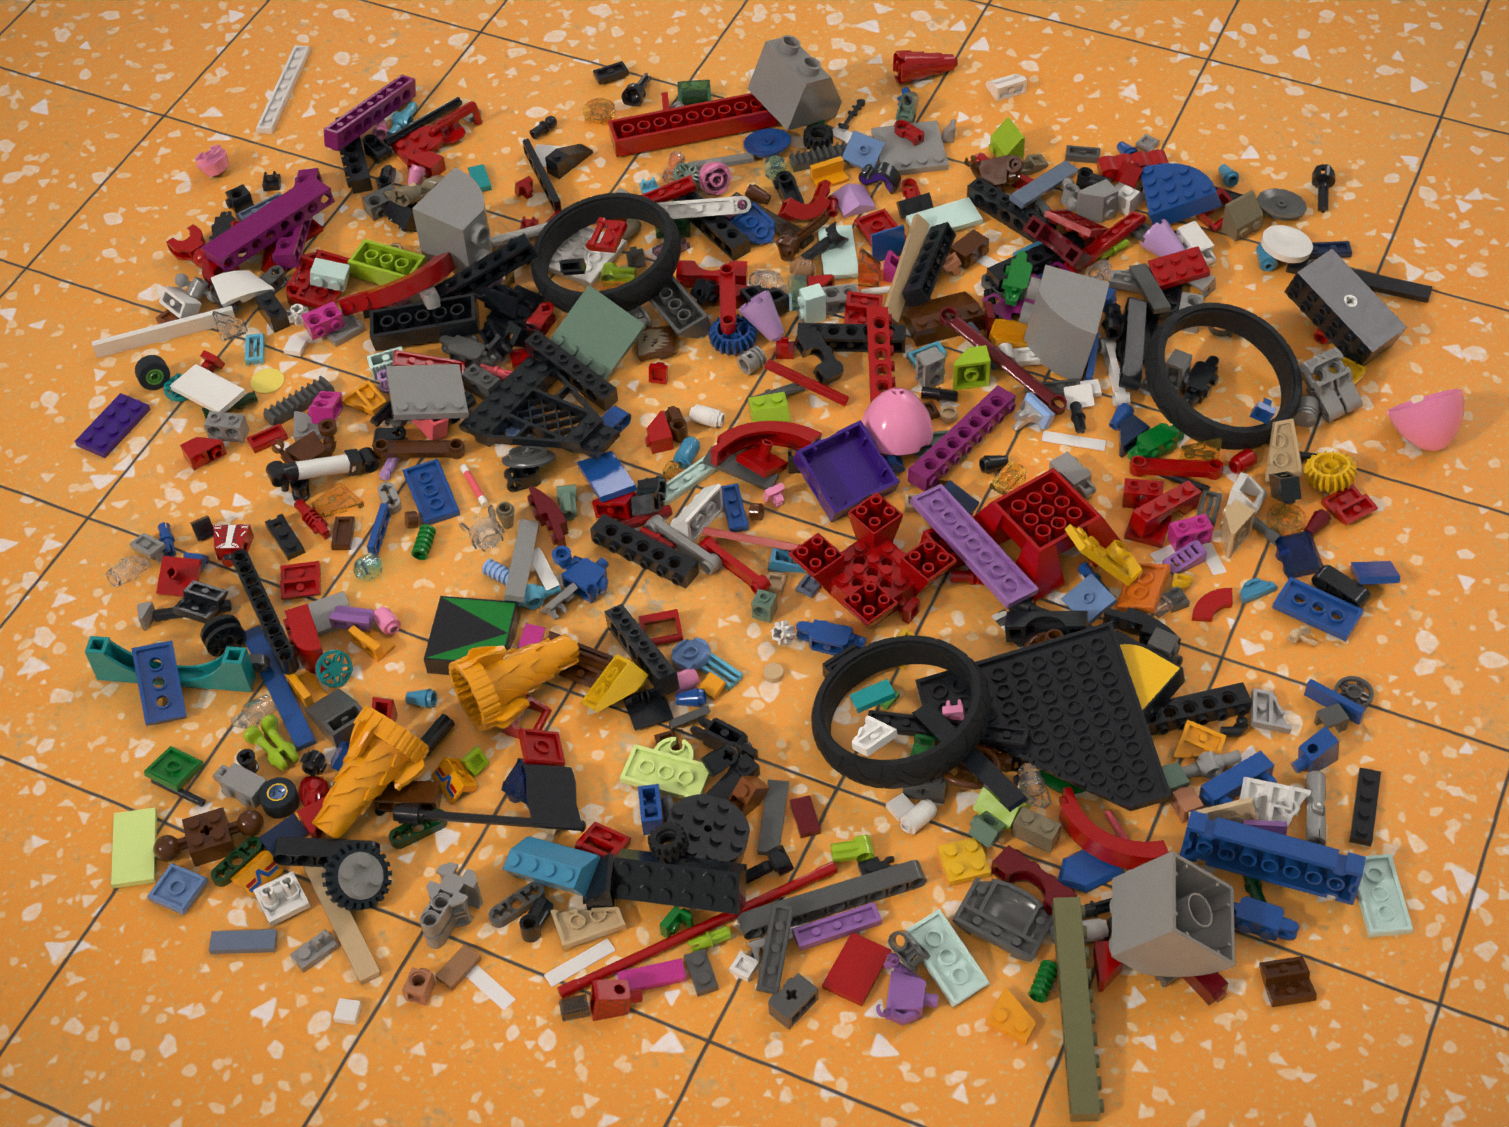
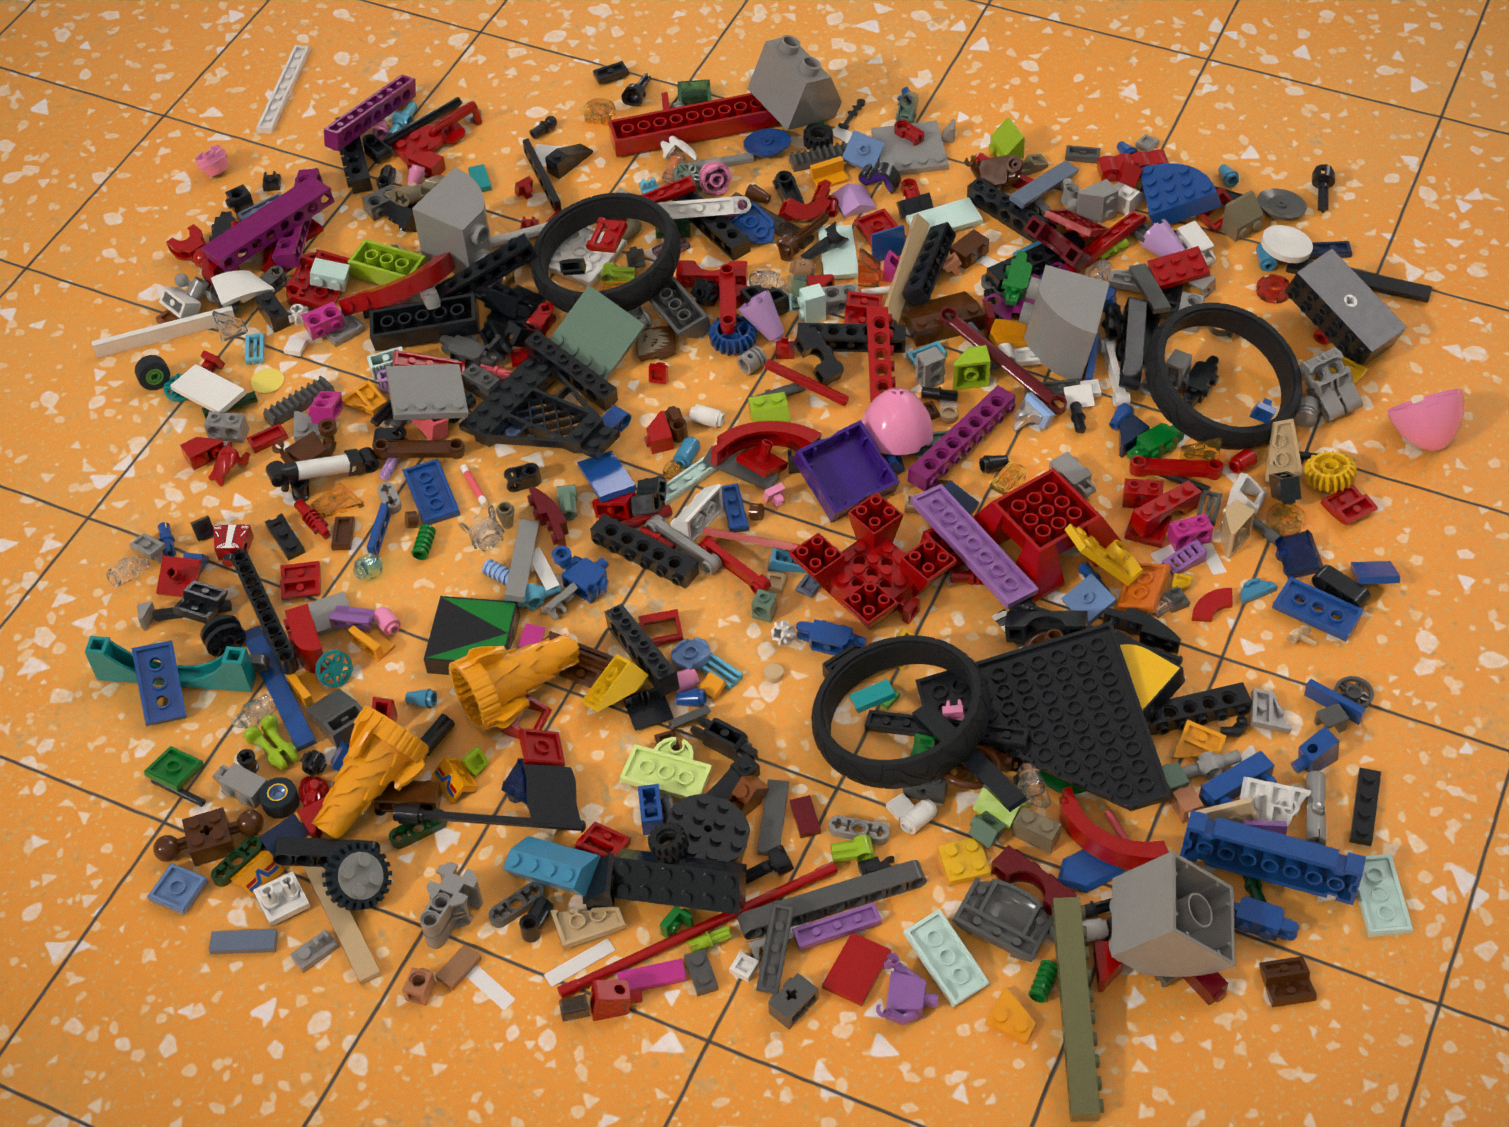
dark purple plate [75,393,151,458] -> none
yellowish green tile [111,807,157,889] -> none
white tile [333,998,362,1025] -> none
dark grey piece [502,446,555,468] -> none
black piece [700,741,742,777] -> none
clear light blue head [764,156,786,180] -> none
white wing [852,715,898,757] -> none
dark grey piece [888,930,931,972] -> none
red cone [893,50,958,84] -> none
white tile [986,73,1027,102] -> none
white sticker [1042,431,1106,451] -> none
black piece [1076,167,1111,190] -> none
dark grey brick [1147,627,1181,663] -> none
dark red cone [1303,509,1331,537] -> none
none -> red hair [209,441,250,487]
none -> white hair [660,136,698,161]
none -> light grey beam [829,815,889,845]
none -> clear red tile [1256,274,1290,304]

